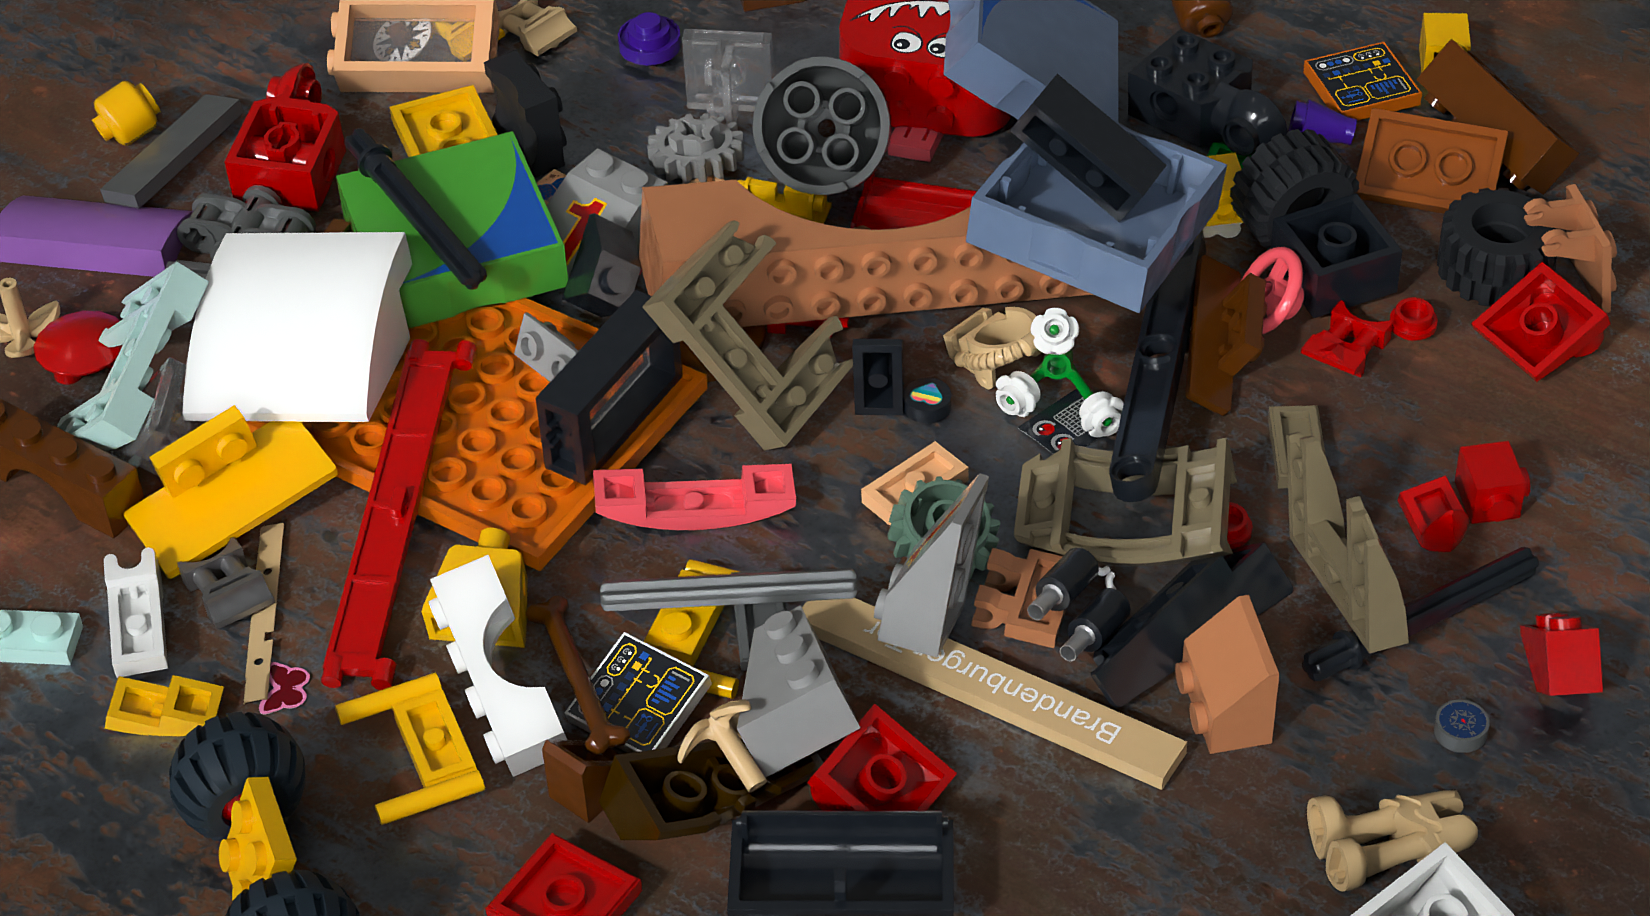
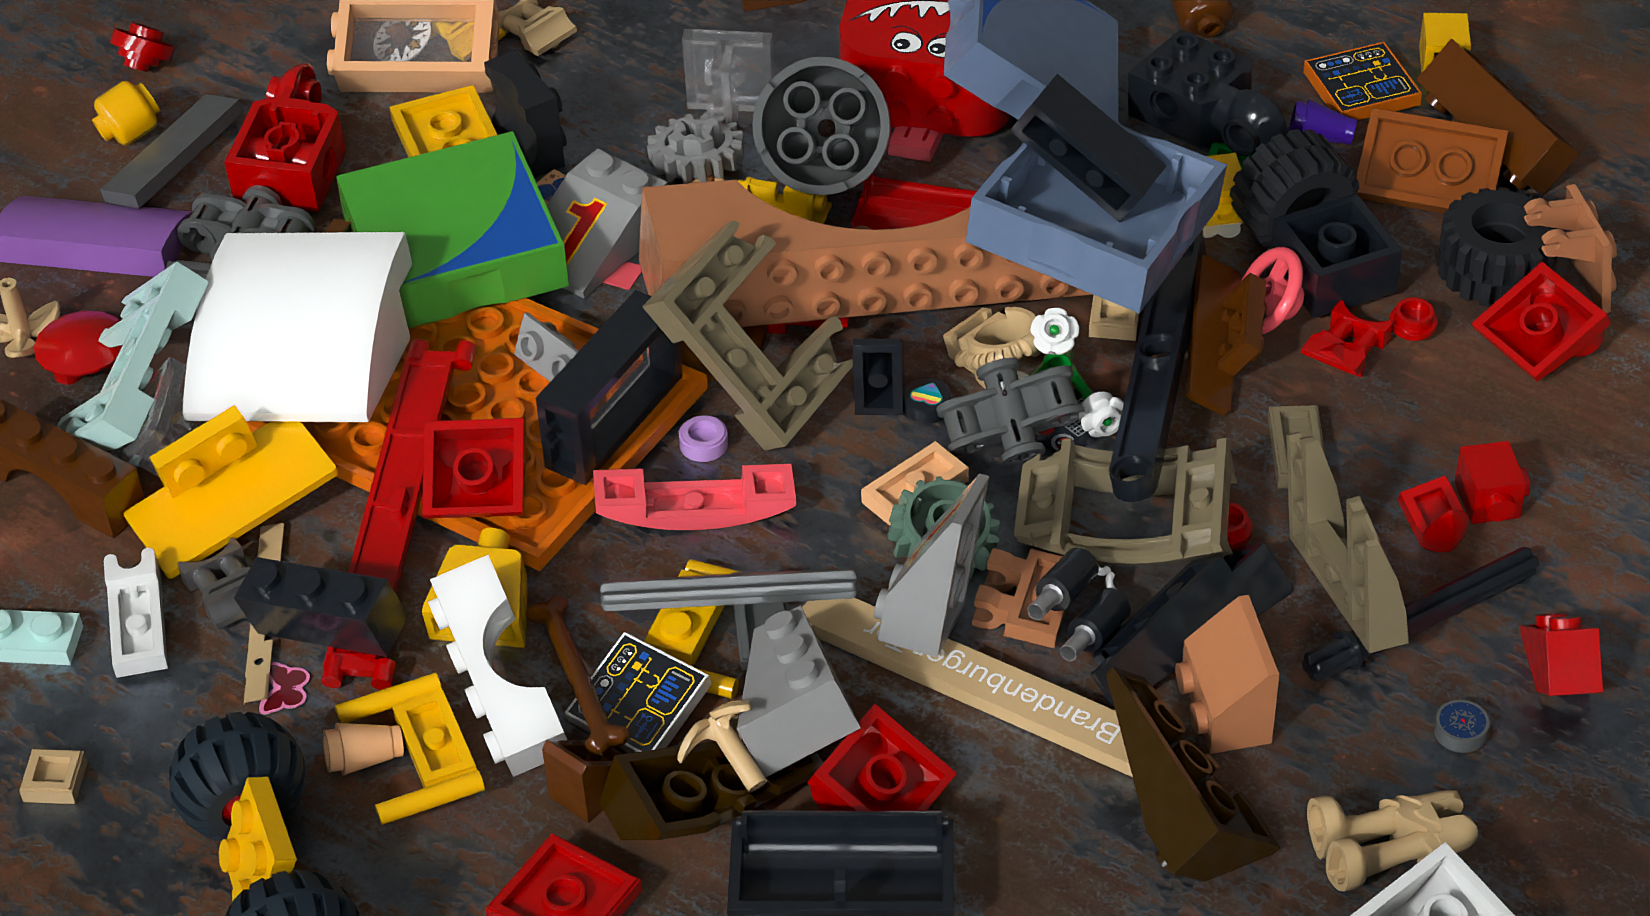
yellow slope [104,675,224,737] -> none
black axle [345,128,487,290] -> none
black slope [562,213,641,317] -> none
dark purple plate [617,12,681,66] -> none
none -> tan tile [19,749,88,804]
none -> red plate [110,22,175,72]
none -> black brick [234,557,409,657]
none -> light nougat cone [323,723,404,776]
none -> red slope [422,418,529,519]
none -> lavender tile [679,416,728,462]
none -> dark grey axle [936,357,1086,465]
none -> tan tile [1089,295,1139,341]
none -> dark brown wedge [1106,667,1281,882]

